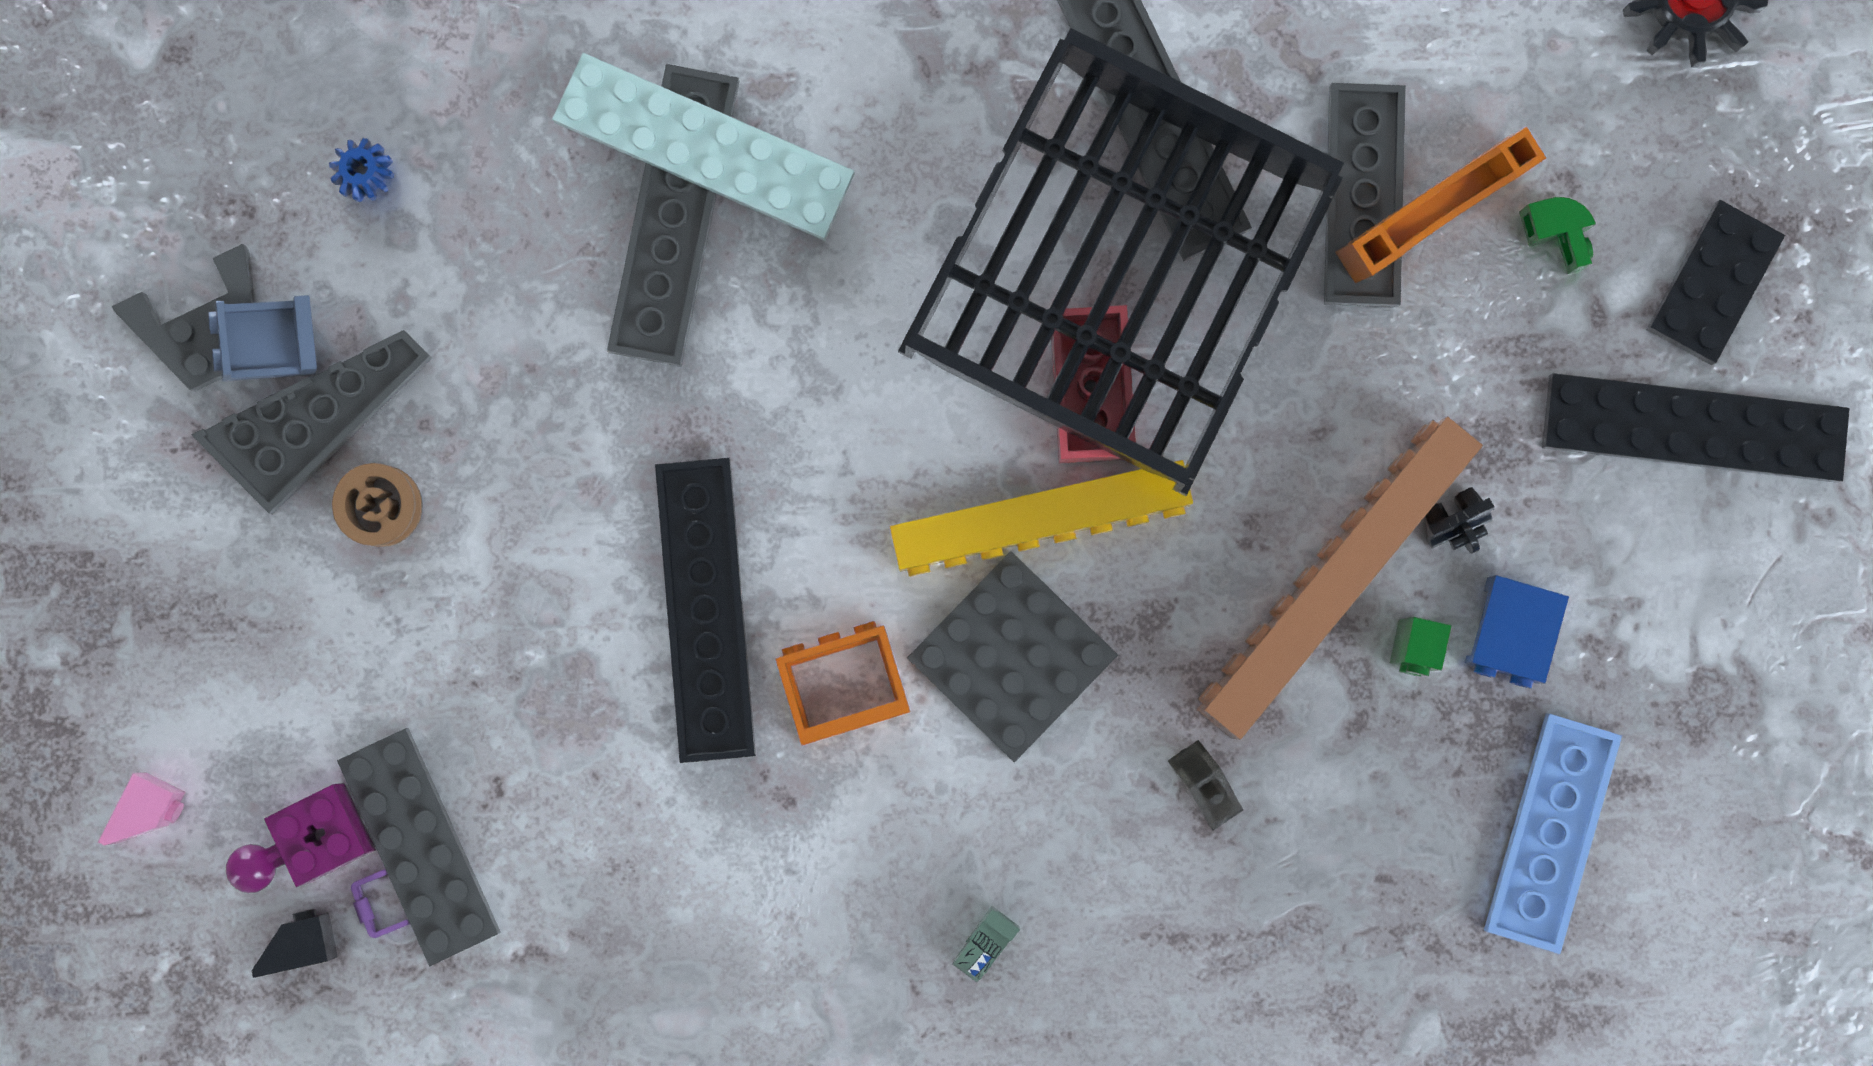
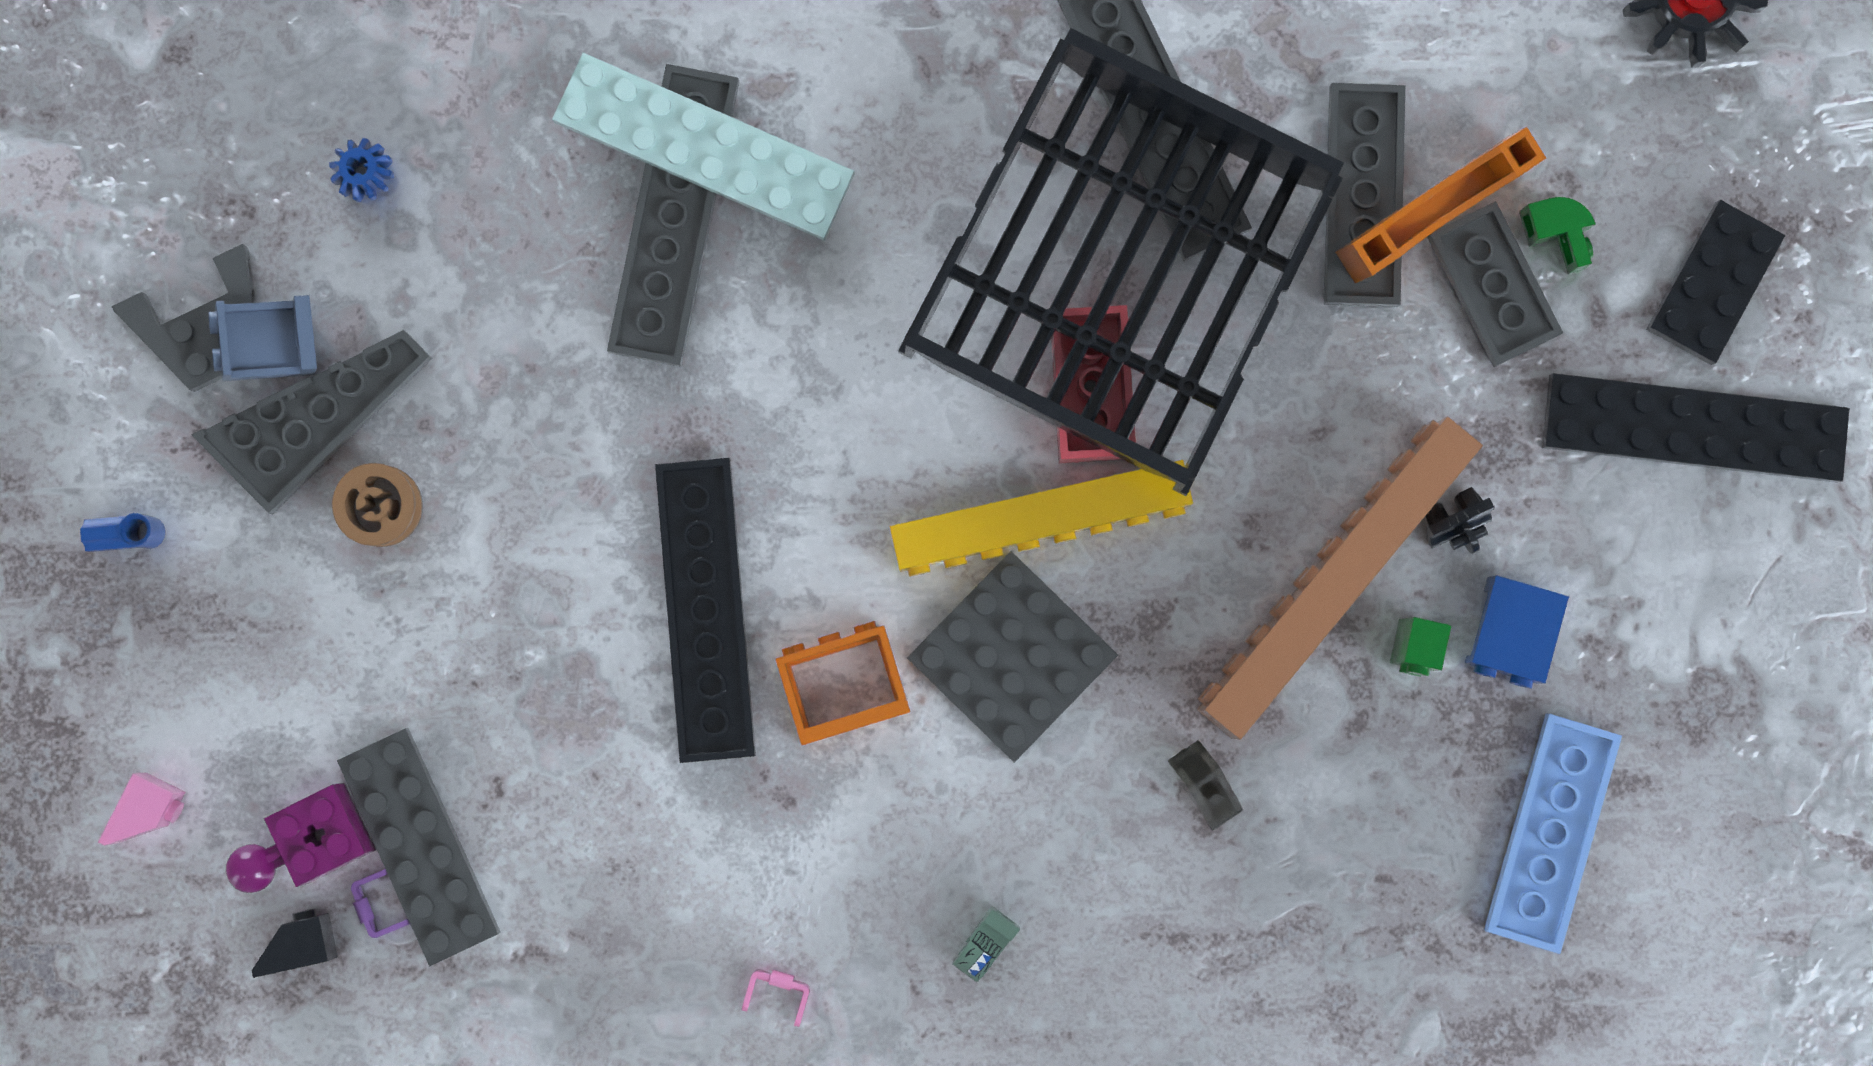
none -> blue piece [80,513,166,552]
none -> bright pink piece [741,970,810,1027]
none -> dark grey plate [1427,201,1563,367]

